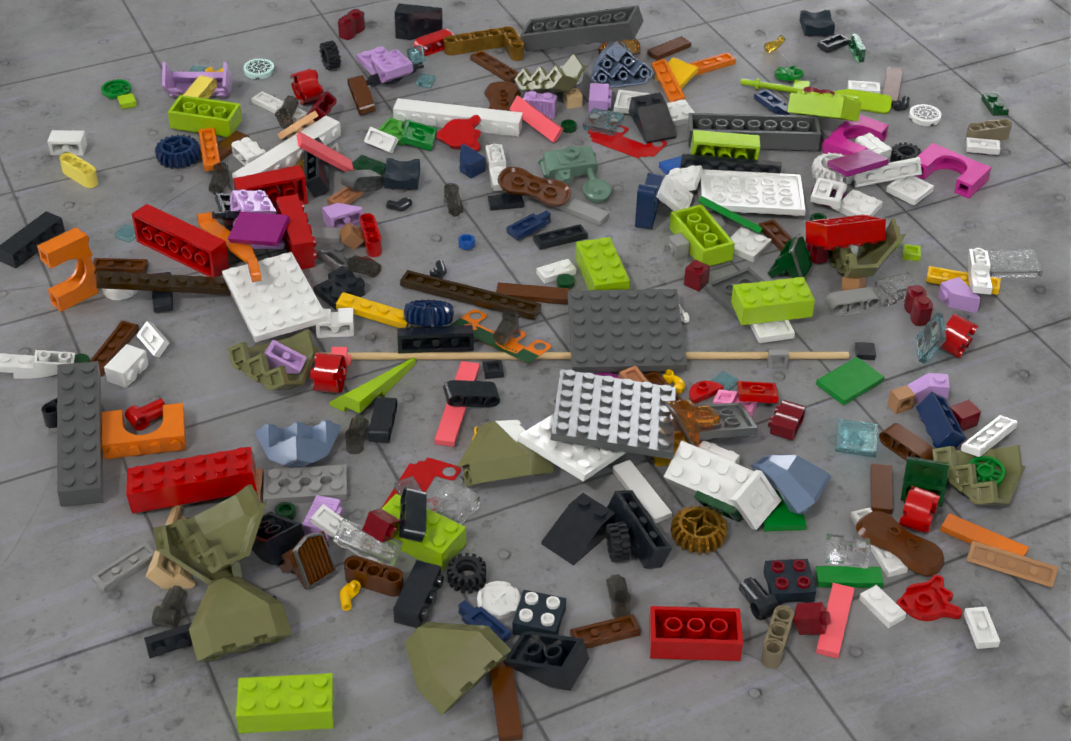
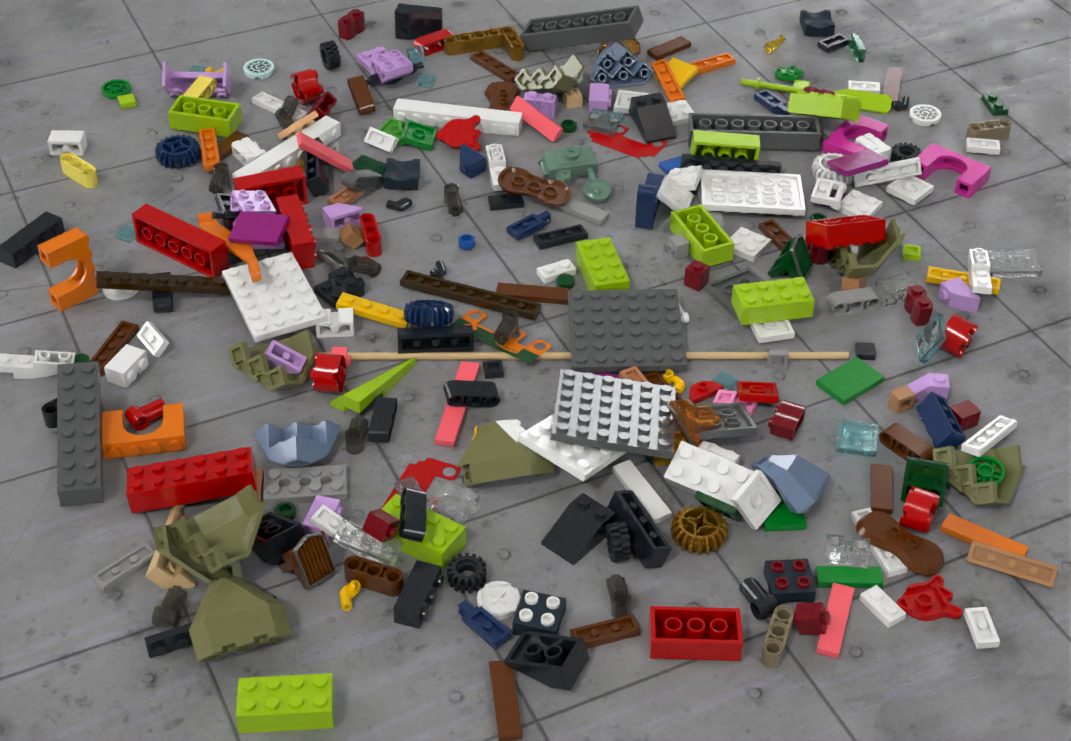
reddish brown tile [93,258,149,274] -> none
olive panel [405,622,512,715] -> none
green tile [698,196,762,234] -> none

